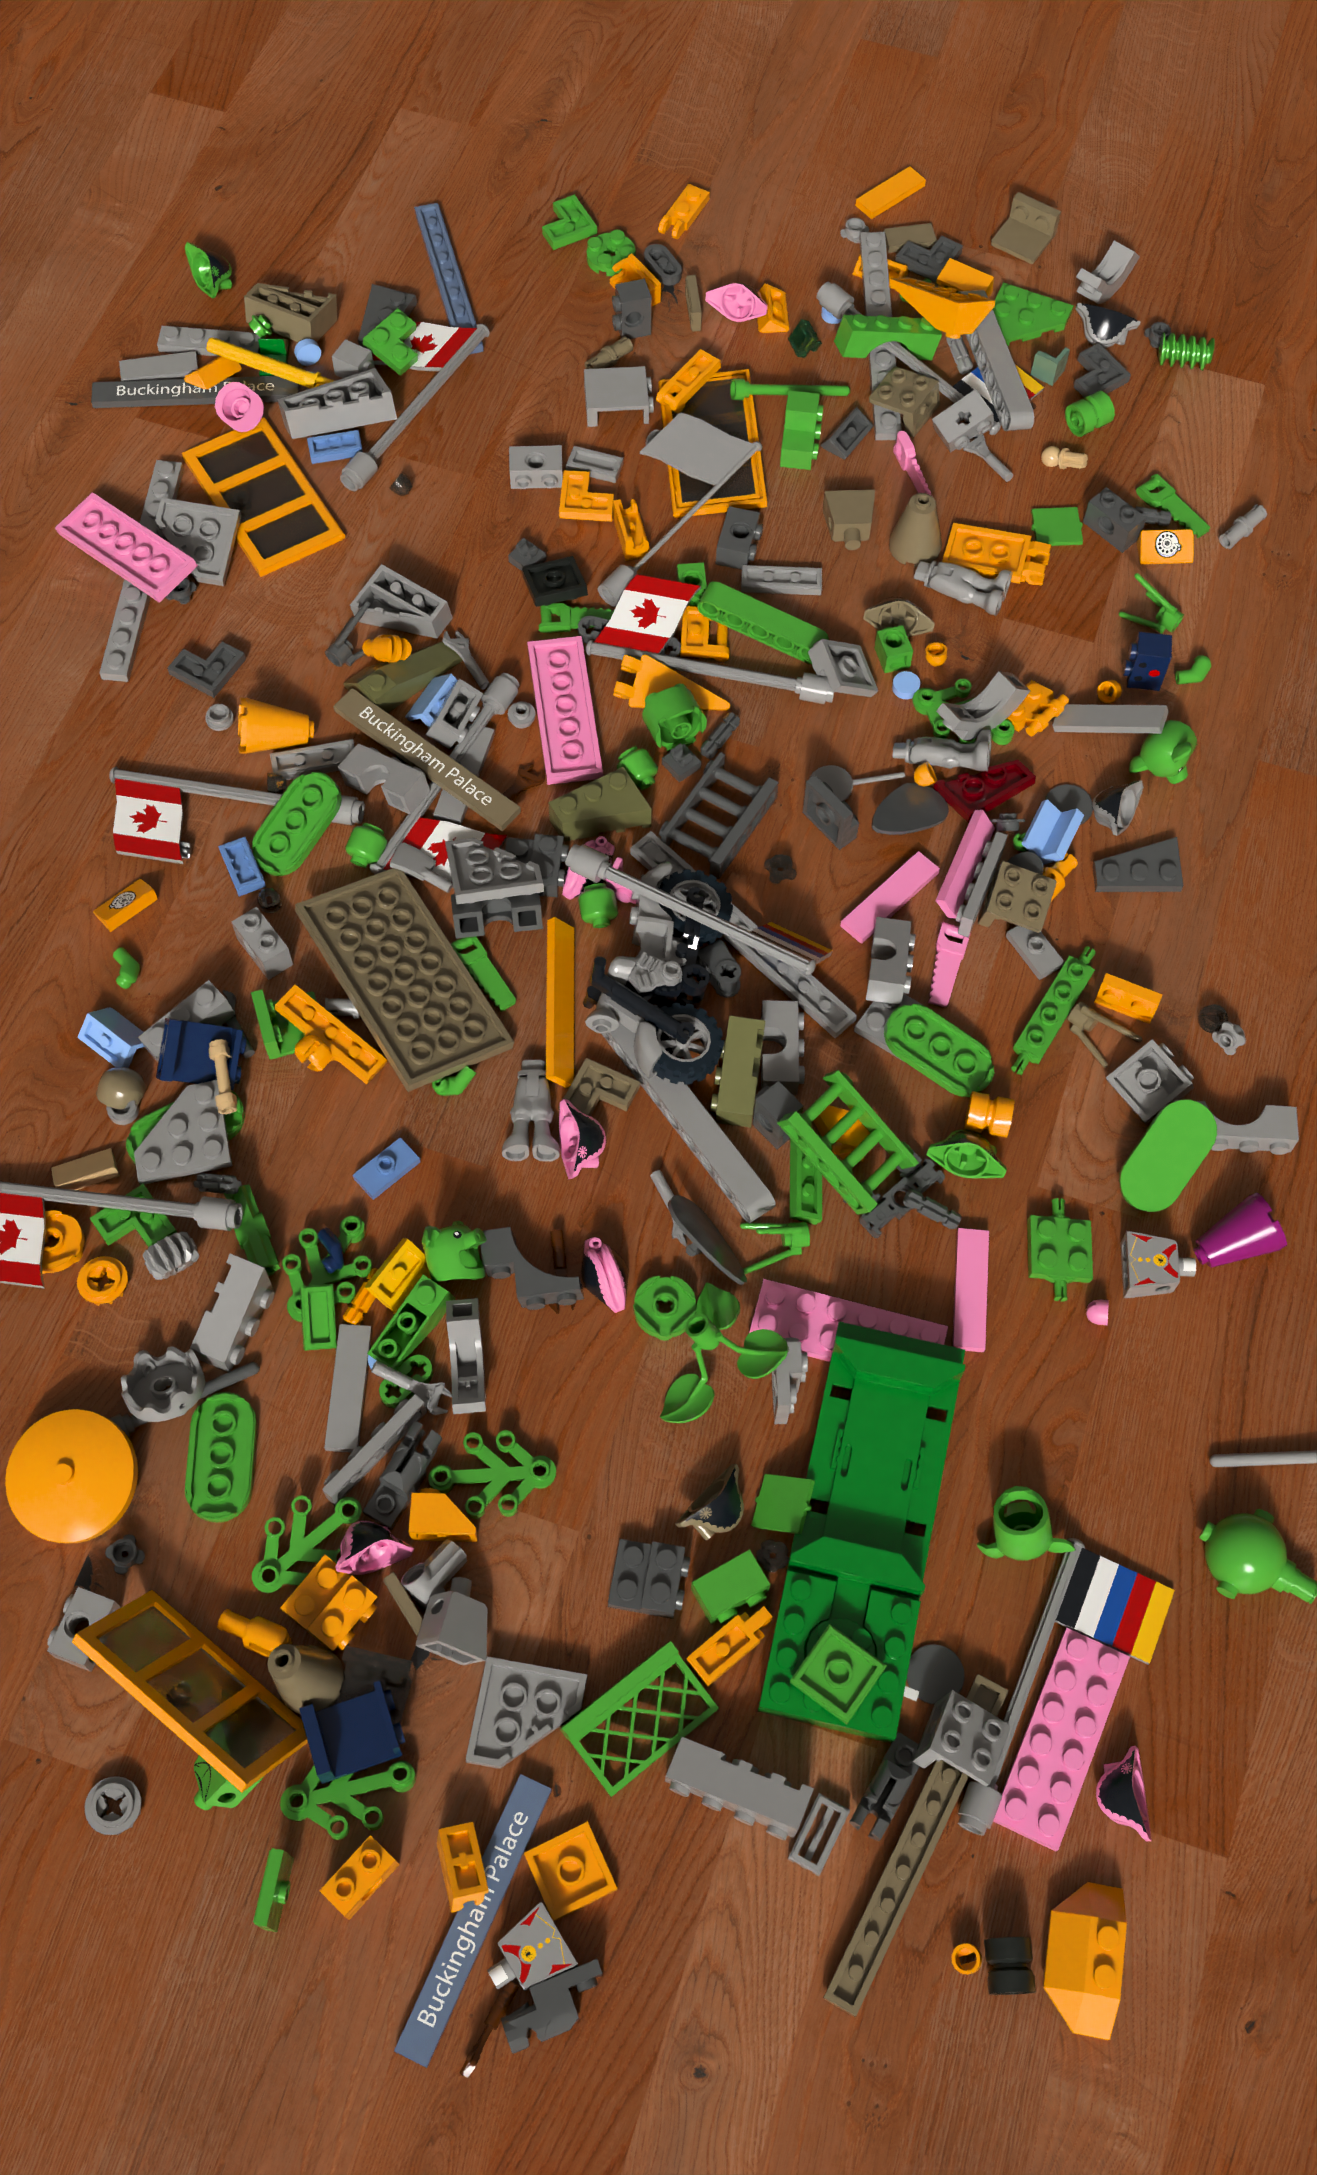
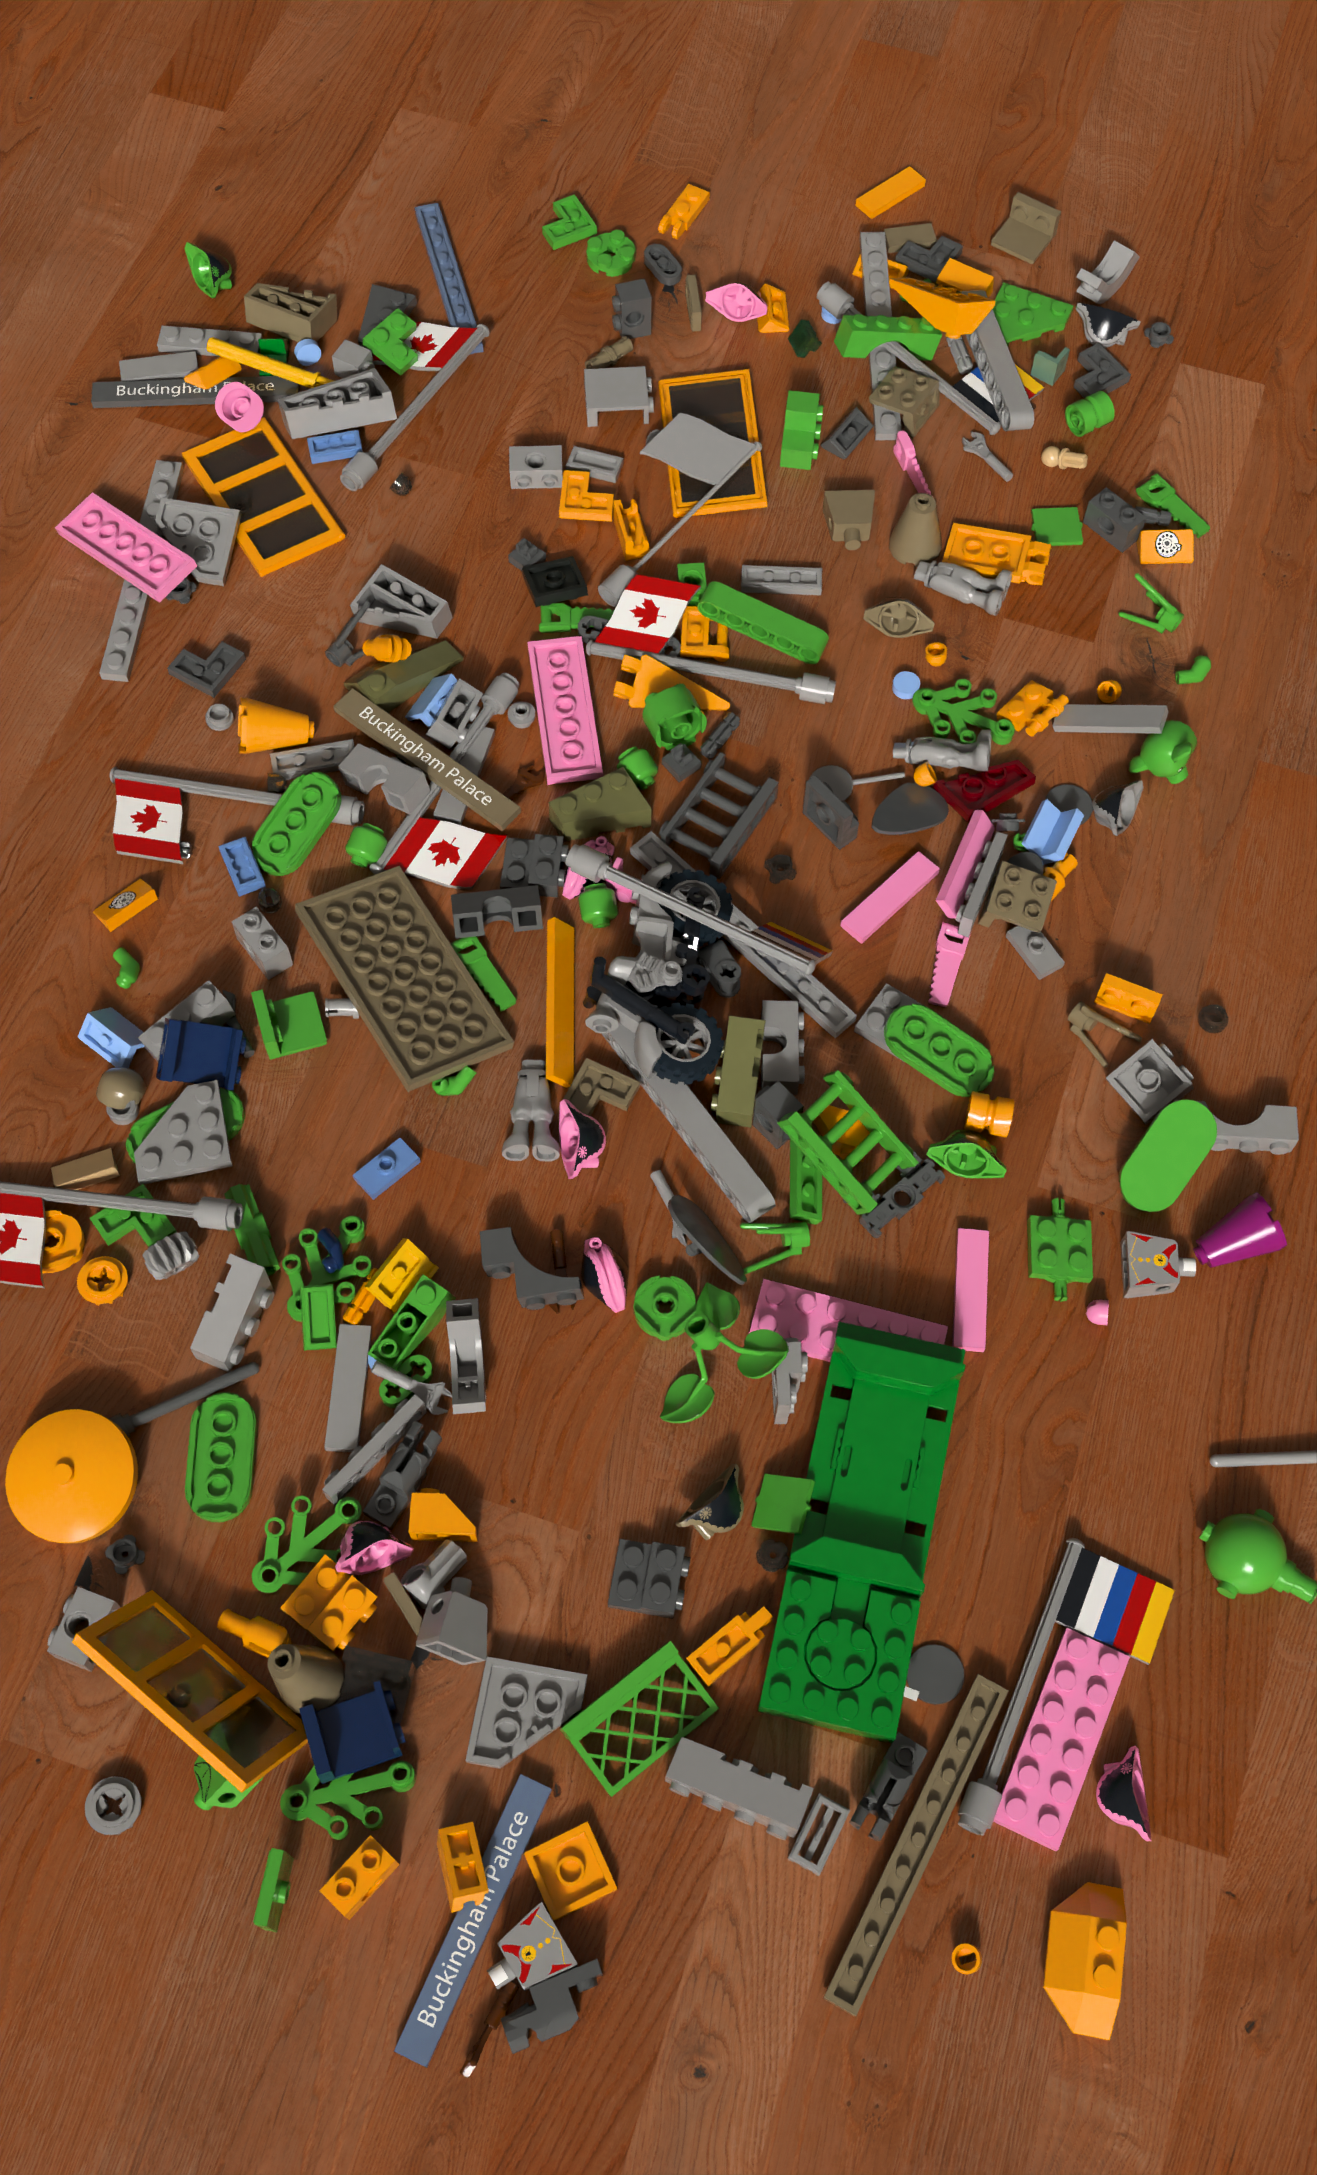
light grey plate [121,1347,205,1422] -> none
dark grey axle [193,1173,242,1194] -> none
tan bar [208,1039,237,1114] -> none
bright green plate [248,314,272,339] -> none
light orange plate [275,985,387,1084] -> none
light grey piece [390,843,453,893] -> none
bright green piece [422,1221,487,1282] -> none
bright green plant [428,1430,556,1519] -> none
light grey piece [443,631,490,690] -> none
light grey plate [445,838,544,904] -> none
light orange hinge [610,253,661,307] -> none
light orange plate [656,349,721,413] -> none
bright green brick [691,1549,770,1624] -> none
dark grey brick [716,506,763,570] -> none
bright green piece [730,378,850,400] -> none
bright green tile [790,1624,887,1725] -> none
light grey plate [808,639,878,697] -> none
light grey plate [840,218,869,243] -> none
light grey arch [866,917,916,1005] -> none
bright green brick [874,625,913,674] -> none
dark grey axle [903,1190,962,1229] -> none
light grey bracket [912,1690,1011,1786] -> none
light grey brick [932,389,994,453] -> none
light grey arch [936,671,1030,740] -> none
bright green piece [977,1486,1076,1560] -> none
pearl dark grey wheel [984,1937,1036,1995] -> none
bright green plate [1011,946,1096,1075] -> none
dark grey wing [1093,837,1183,892] -> none
dark blue brick [1123,632,1172,691] -> none
bright green piece [1158,332,1215,371] -> none
light grey plate [1212,1021,1246,1055] -> none
light grey pin [1219,504,1267,549] -> none

